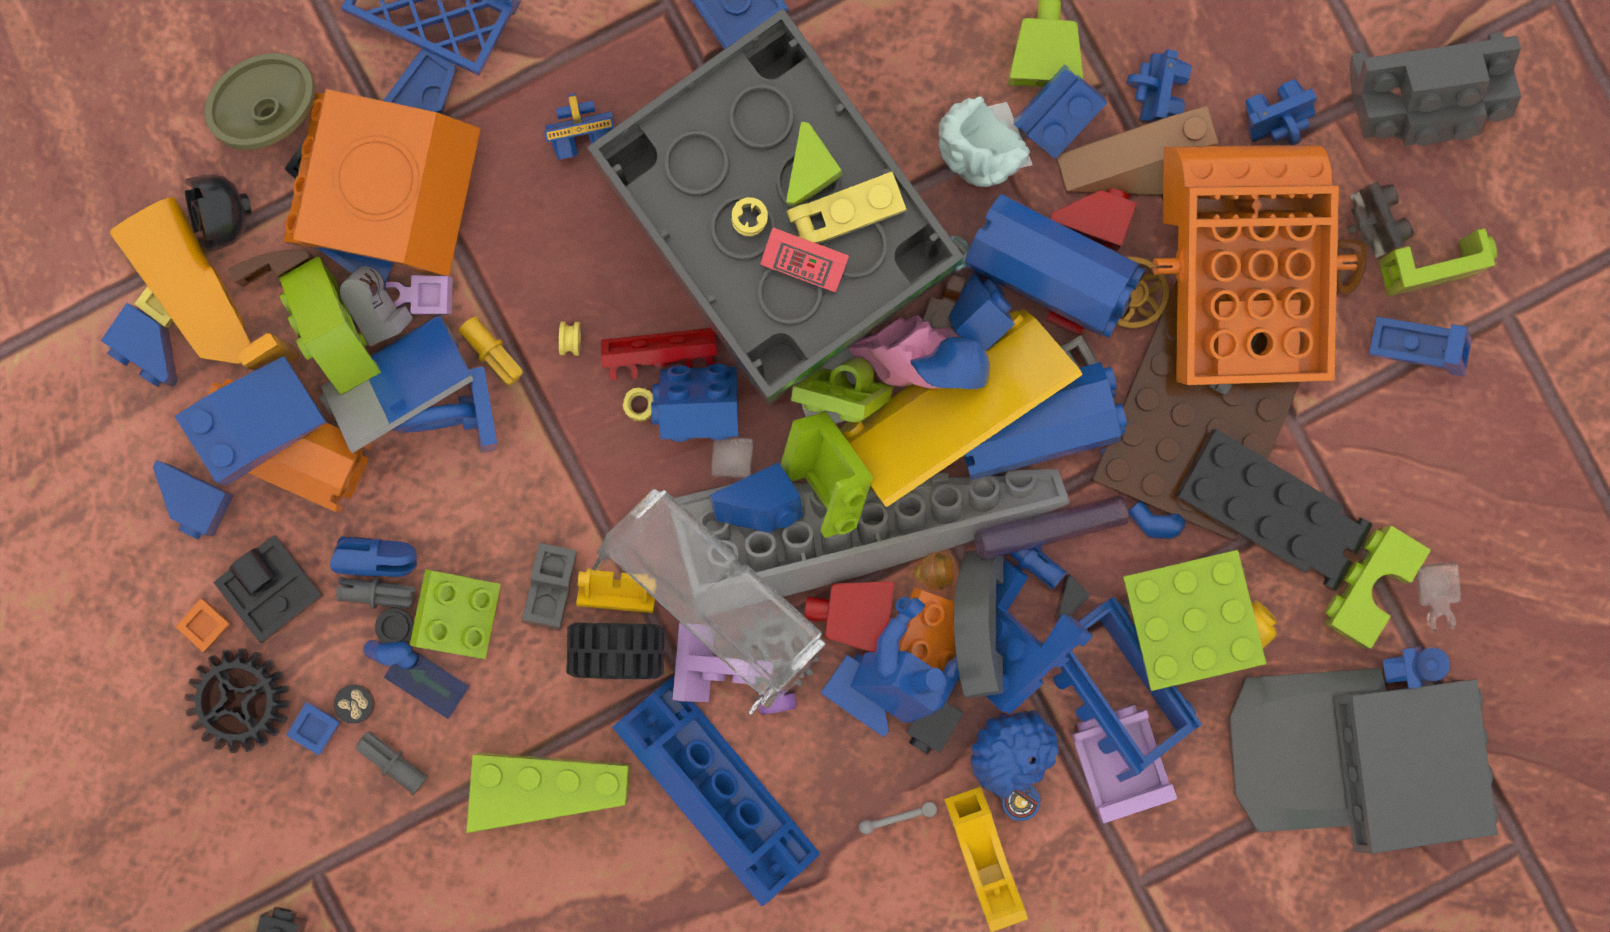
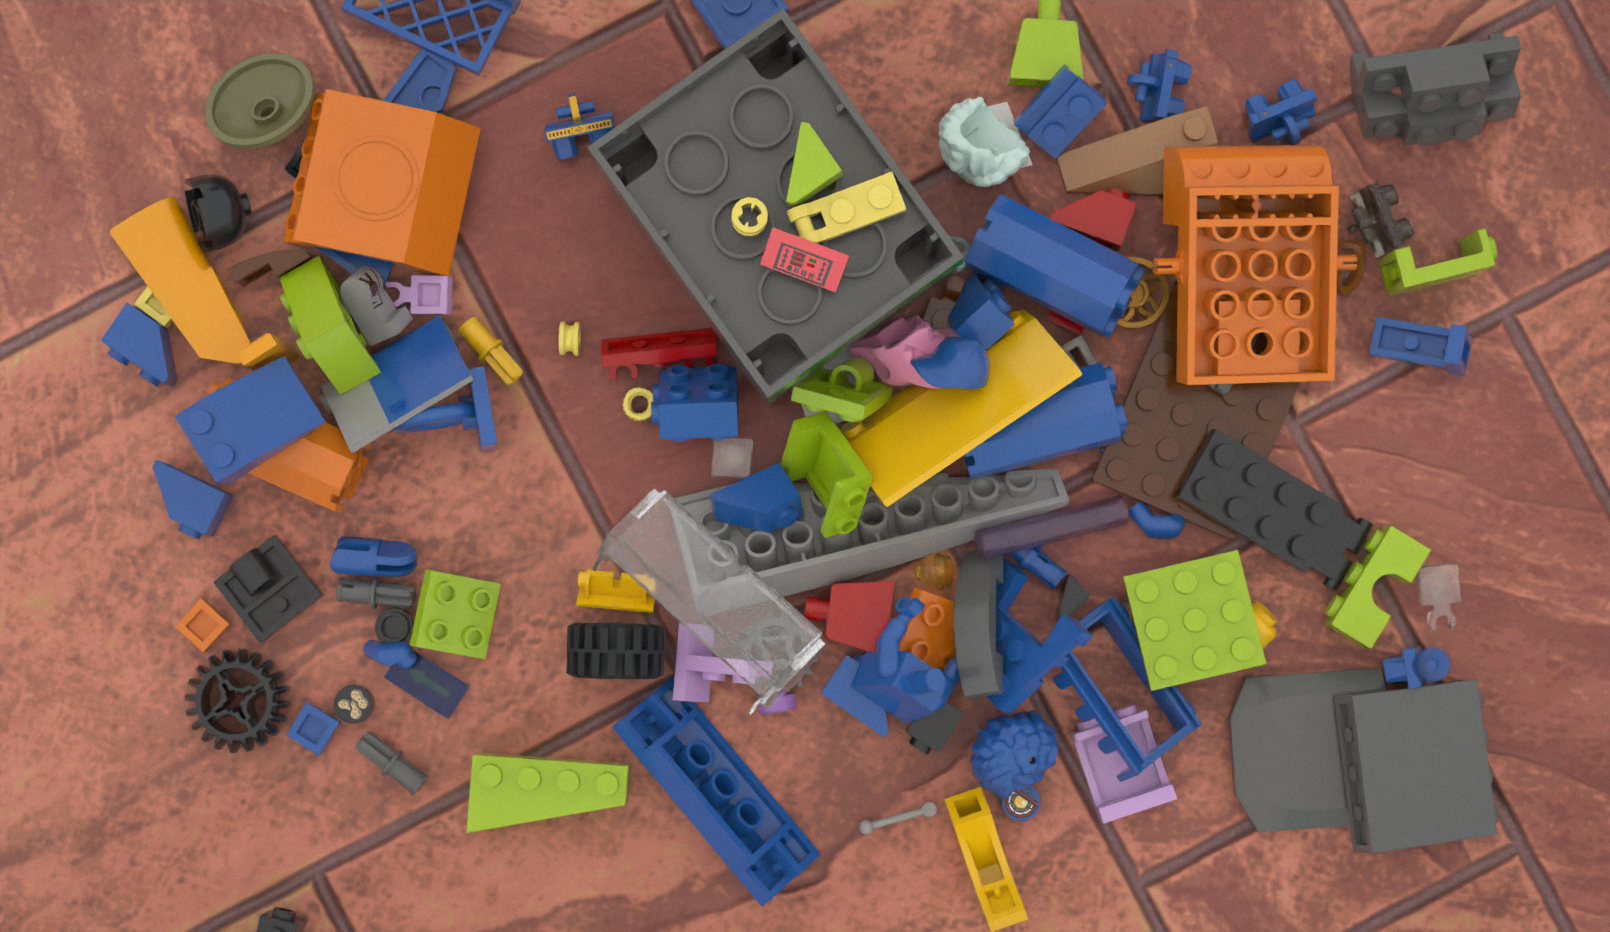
dark grey slope [522,543,577,631] -> none

